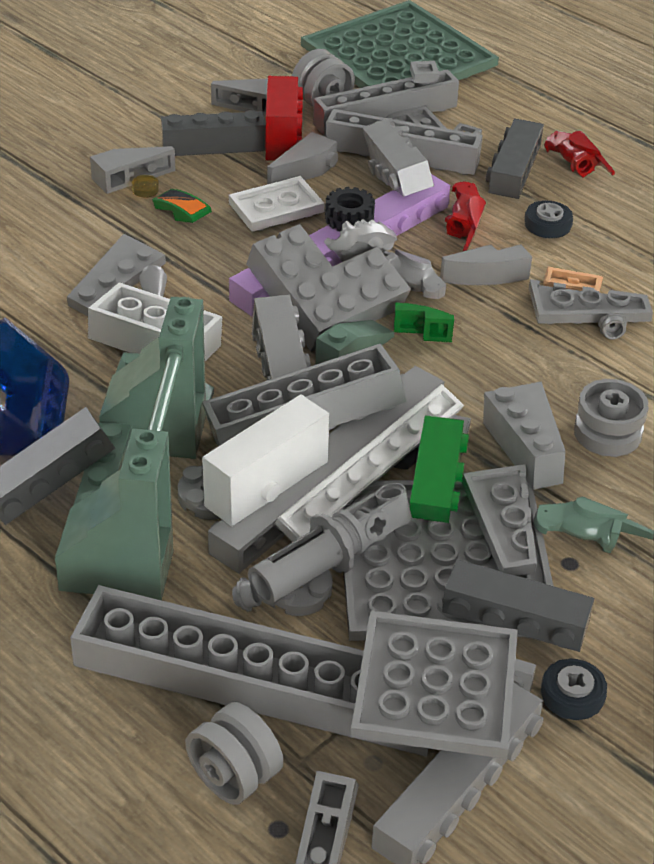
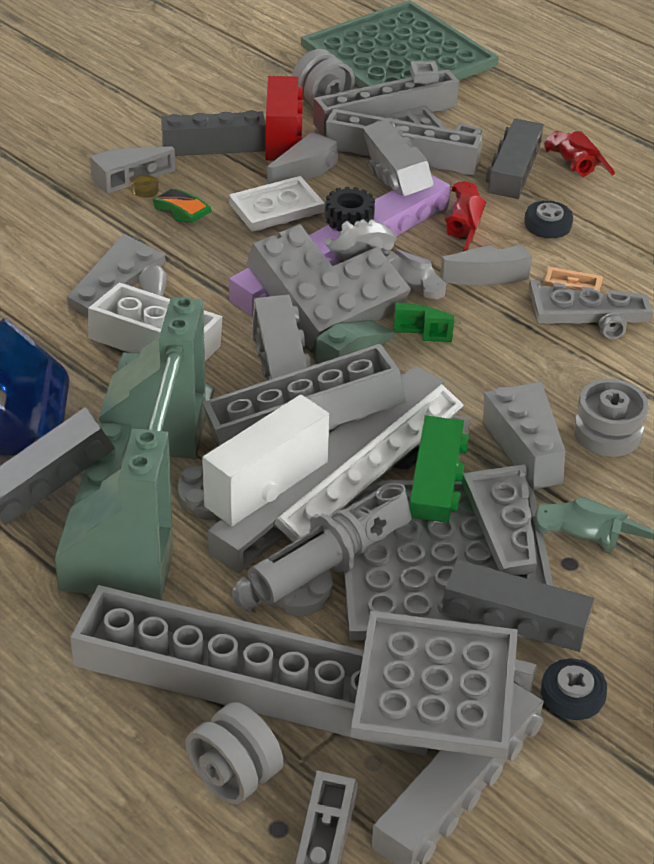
light grey slope [211,79,268,116] -> none

